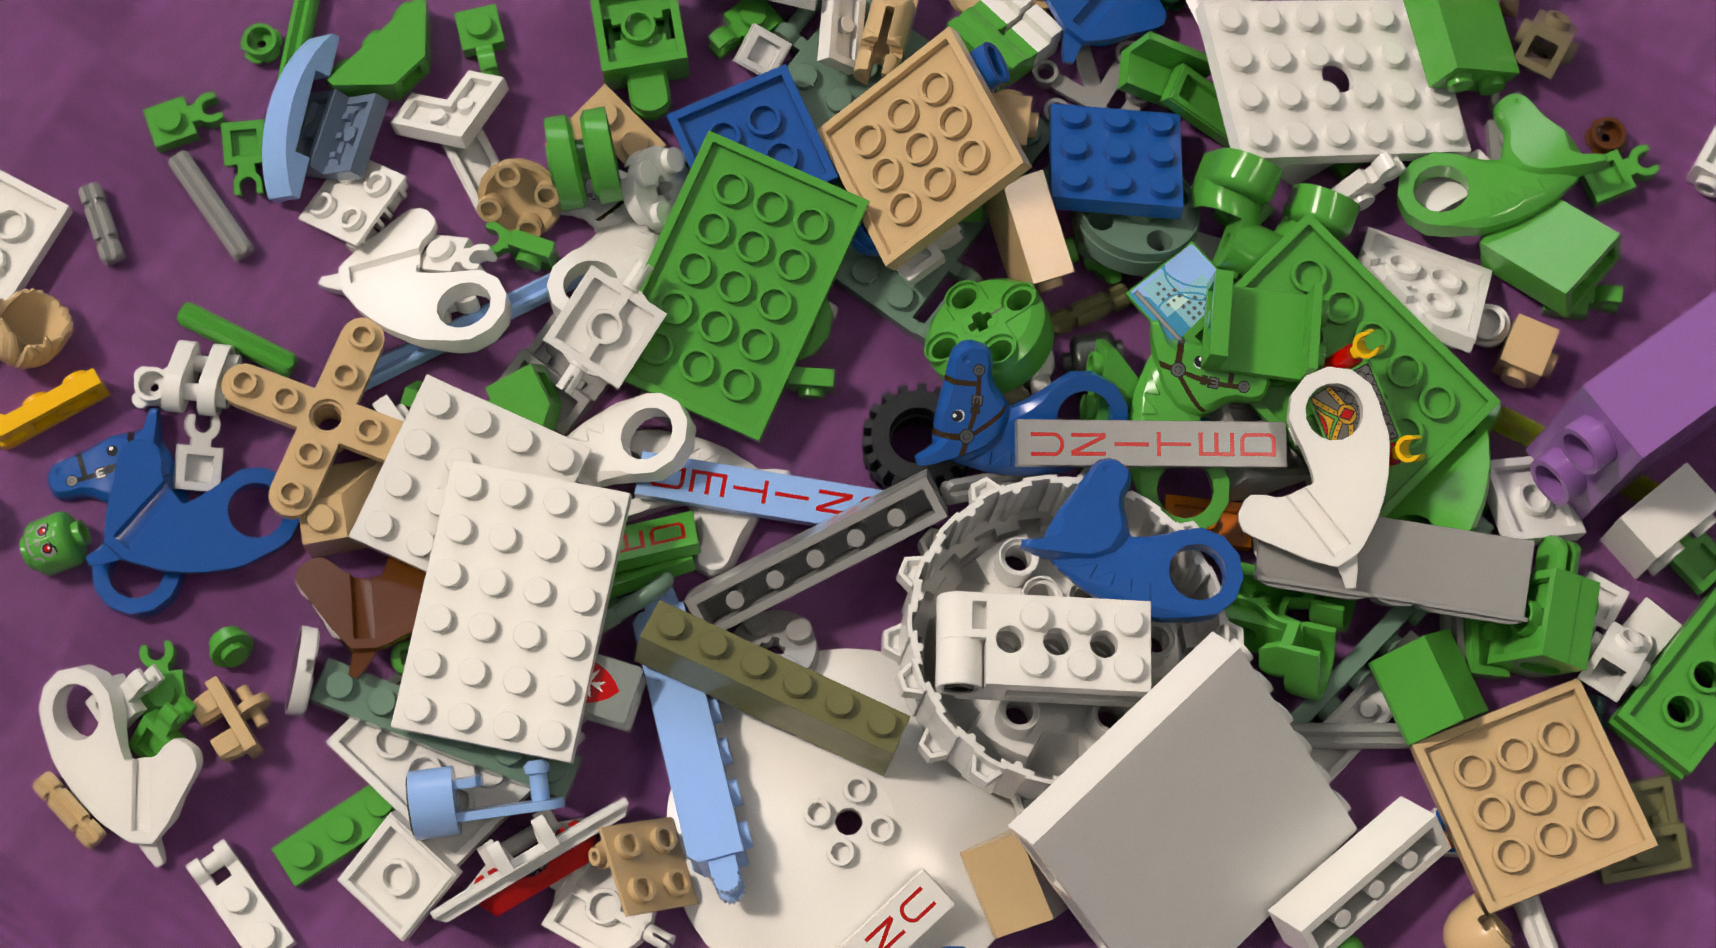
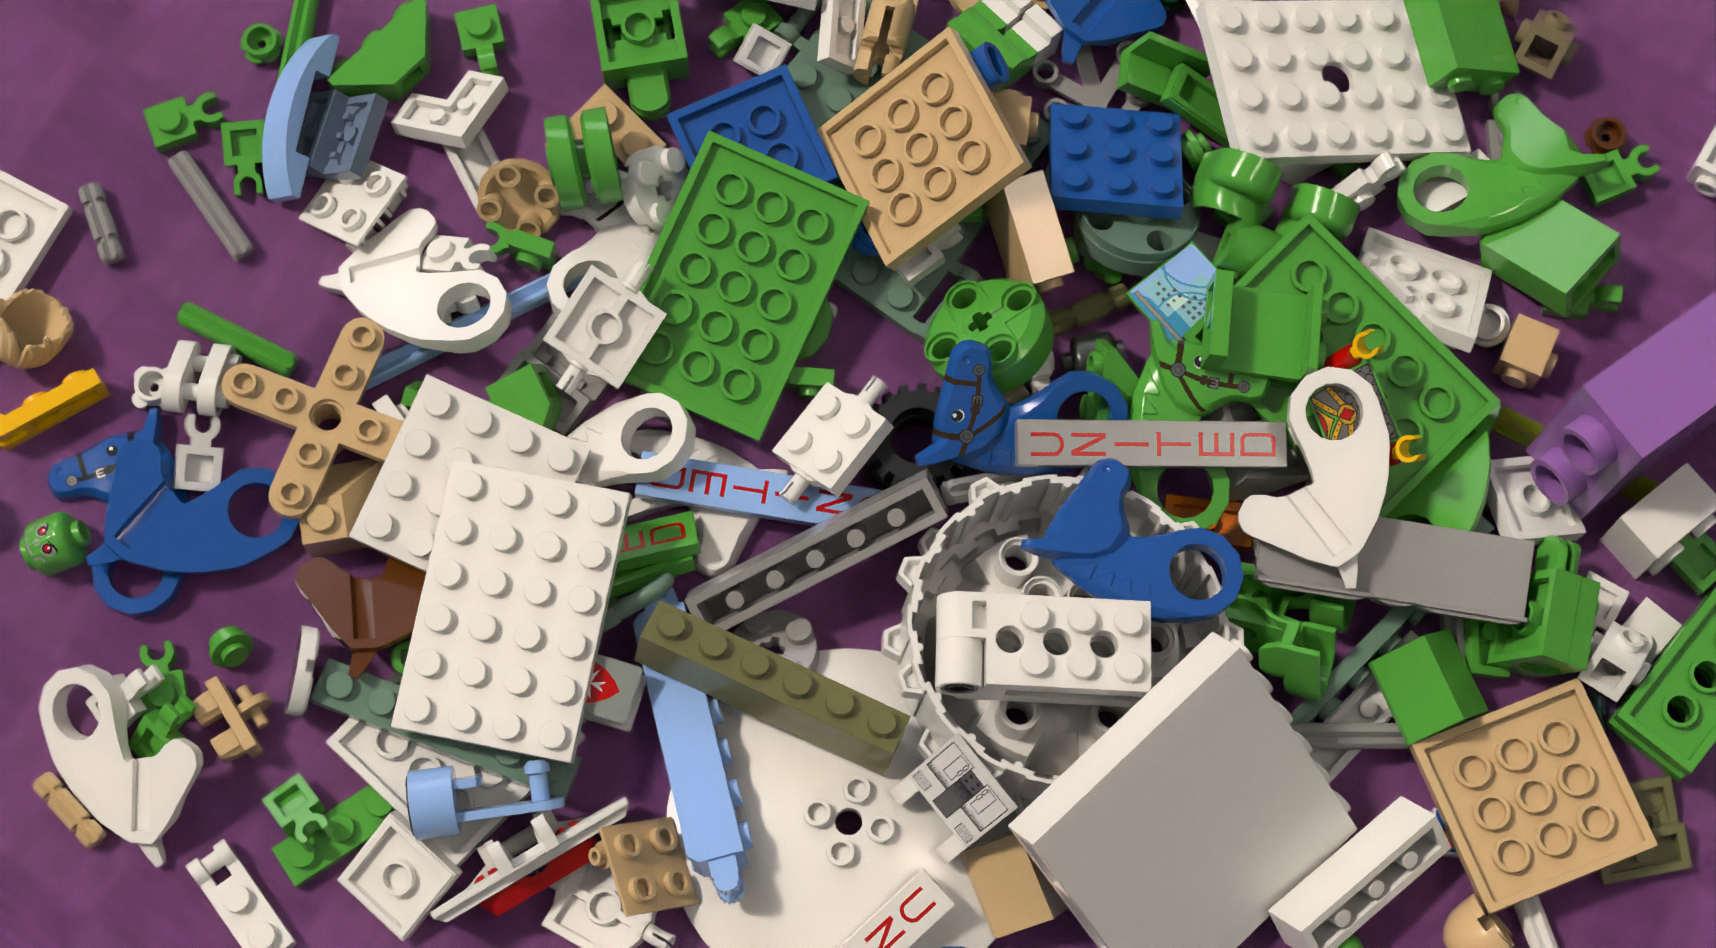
none -> bright green plate [261,773,334,852]
none -> white plate [772,375,894,506]
none -> white flag [888,733,1018,864]
none -> bright green plate [1181,129,1212,172]

